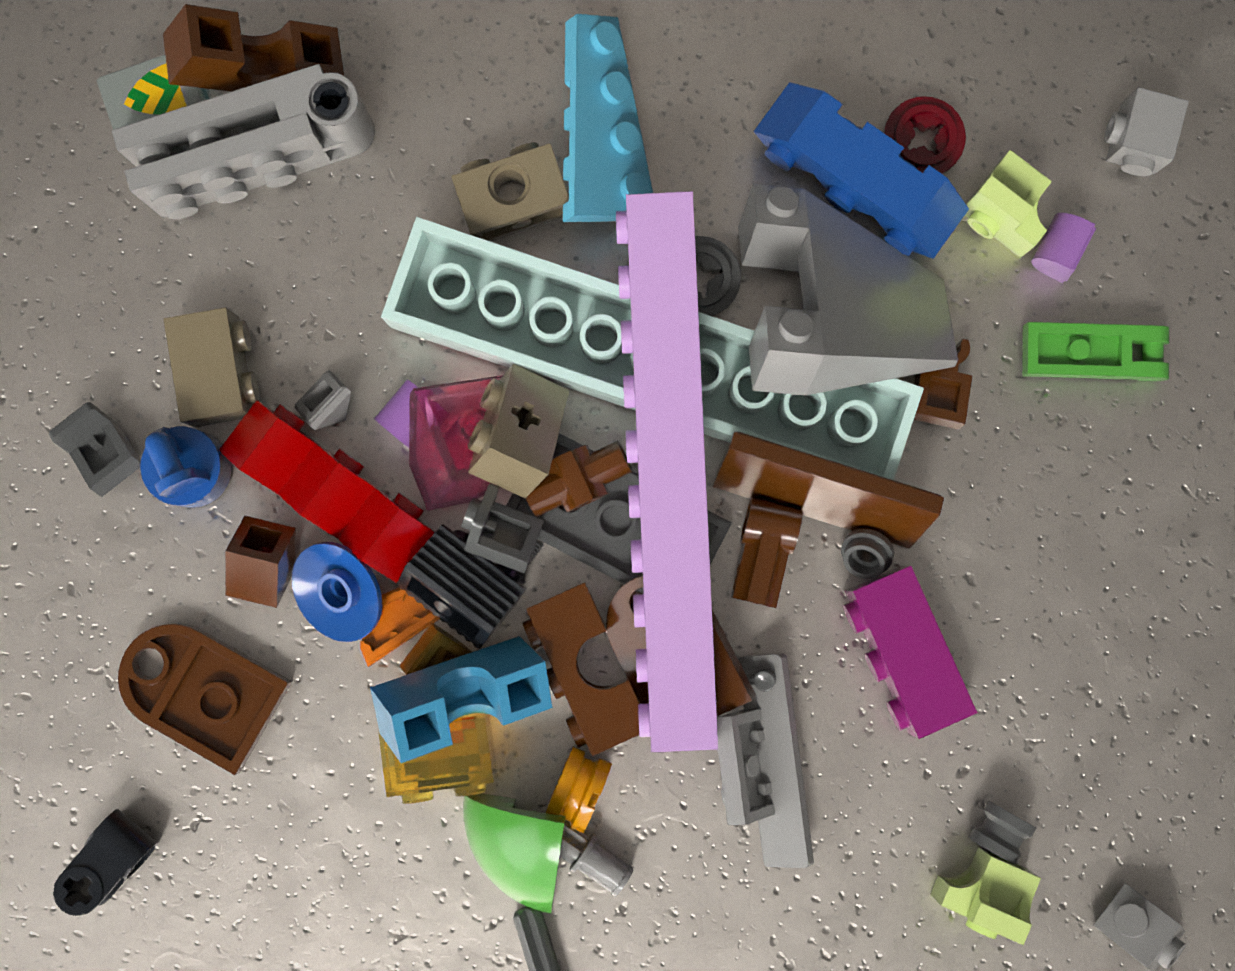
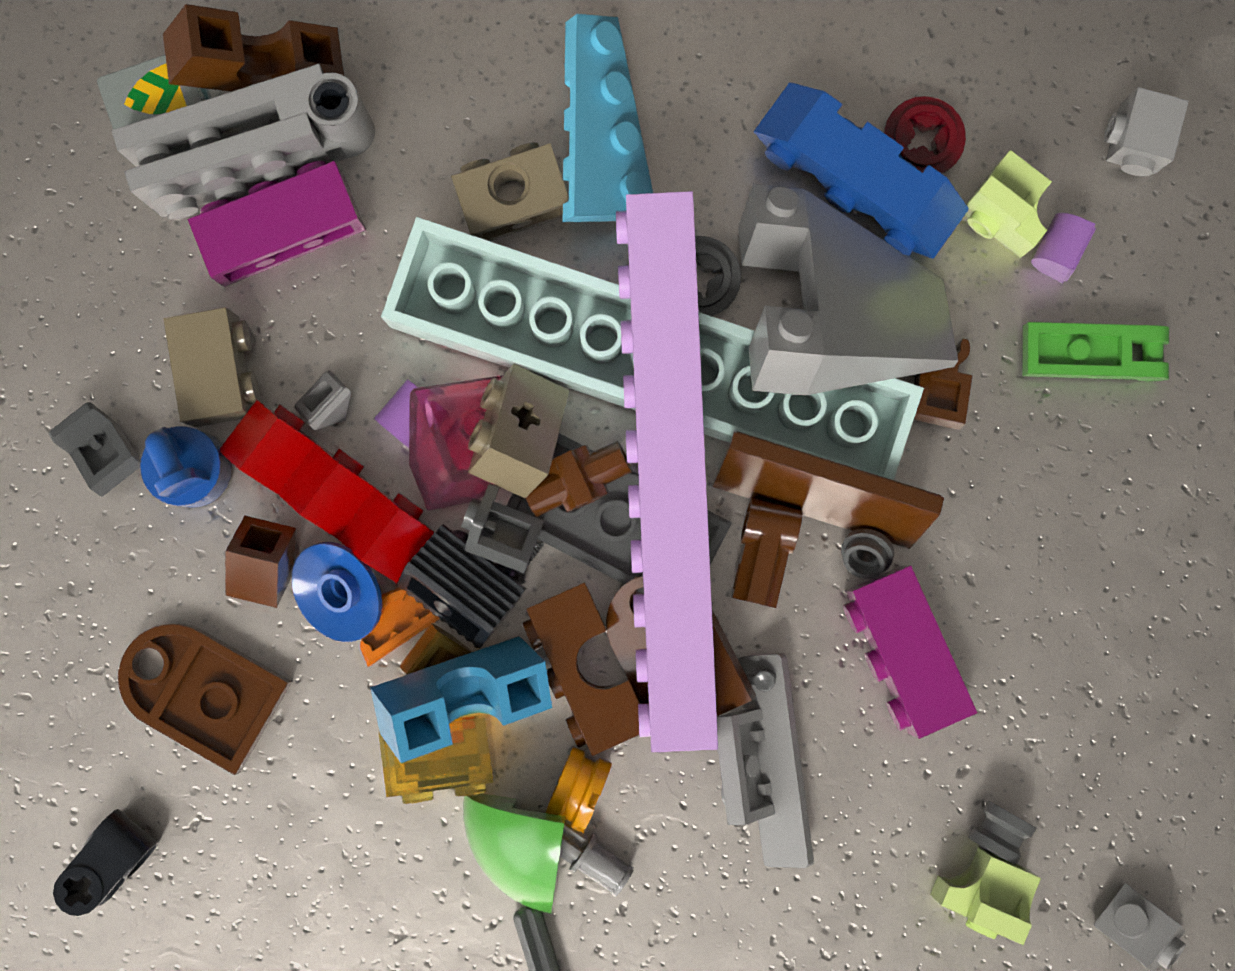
none -> magenta brick [187,161,366,287]

